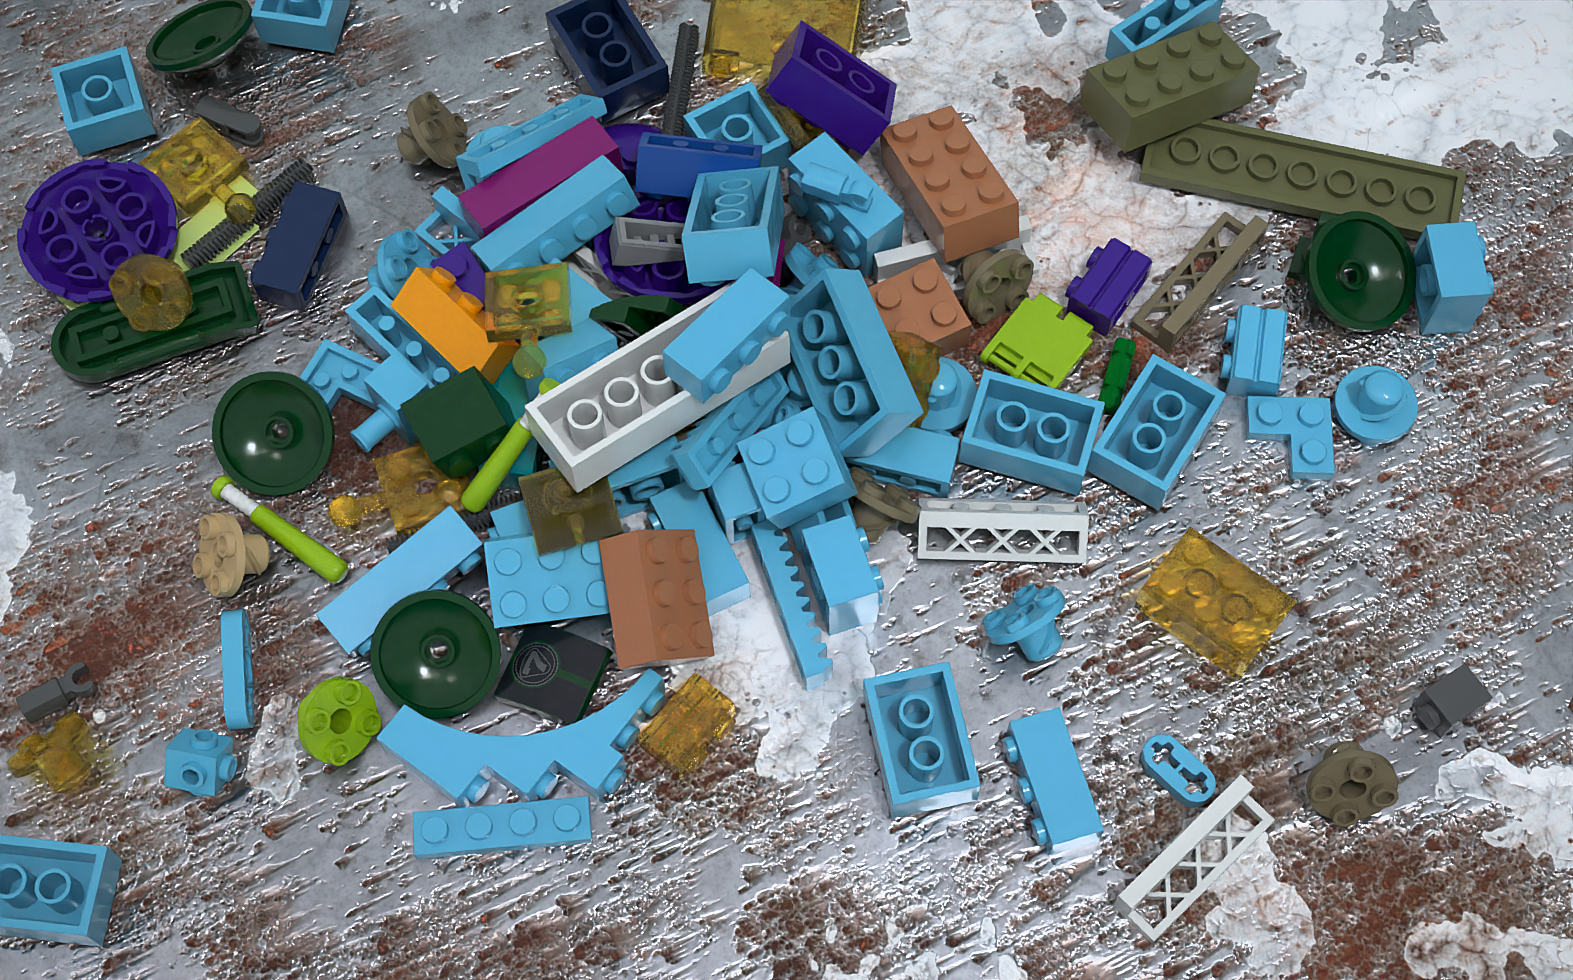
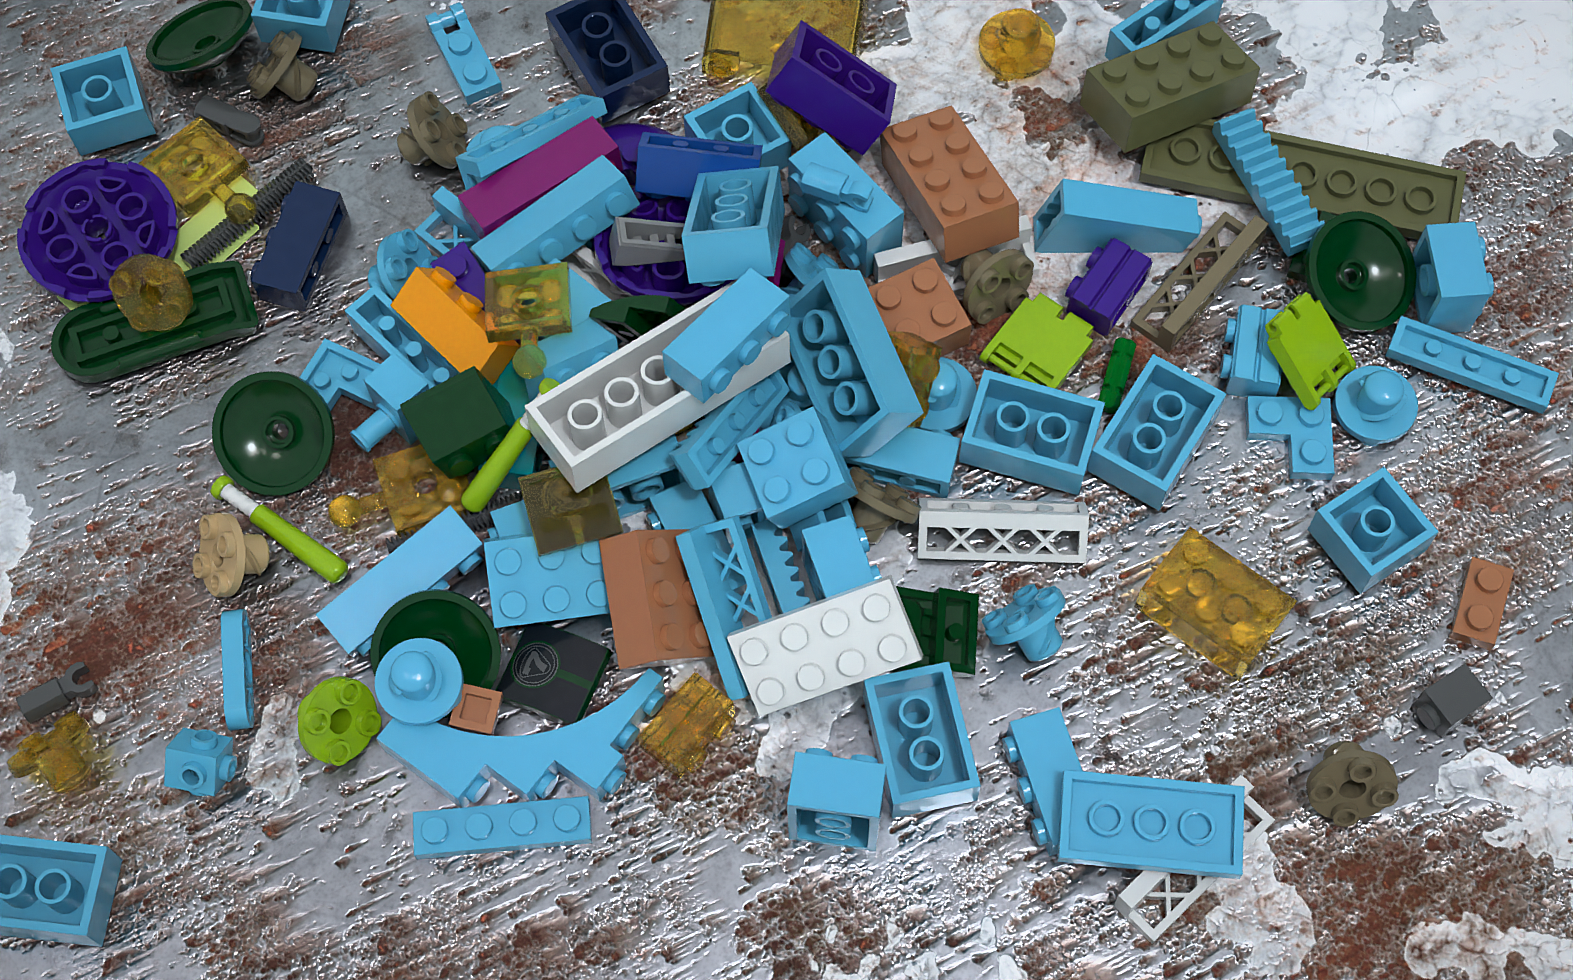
dark grey axle [661,22,700,136] -> none
medium azure beam [1140,734,1216,808] -> none
none -> dark tan plate [246,31,318,101]
none -> medium azure plate [375,638,464,726]
none -> medium azure plate [425,2,503,105]
none -> nougat plate [449,684,503,736]
none -> medium azure fence [675,515,772,701]
none -> white plate [727,575,923,717]
none -> medium azure brick [787,748,886,852]
none -> dark green slope [888,586,979,677]
none -> clear yellow plate [978,8,1055,82]
none -> medium azure slope [1033,178,1202,253]
none -> medium azure plate [1057,770,1245,879]
none -> medium azure gear [1212,108,1325,257]
none -> lime plate [1265,292,1356,410]
none -> medium azure brick [1307,467,1439,594]
none -> medium azure plate [1385,315,1559,414]
none -> nougat plate [1449,556,1514,651]

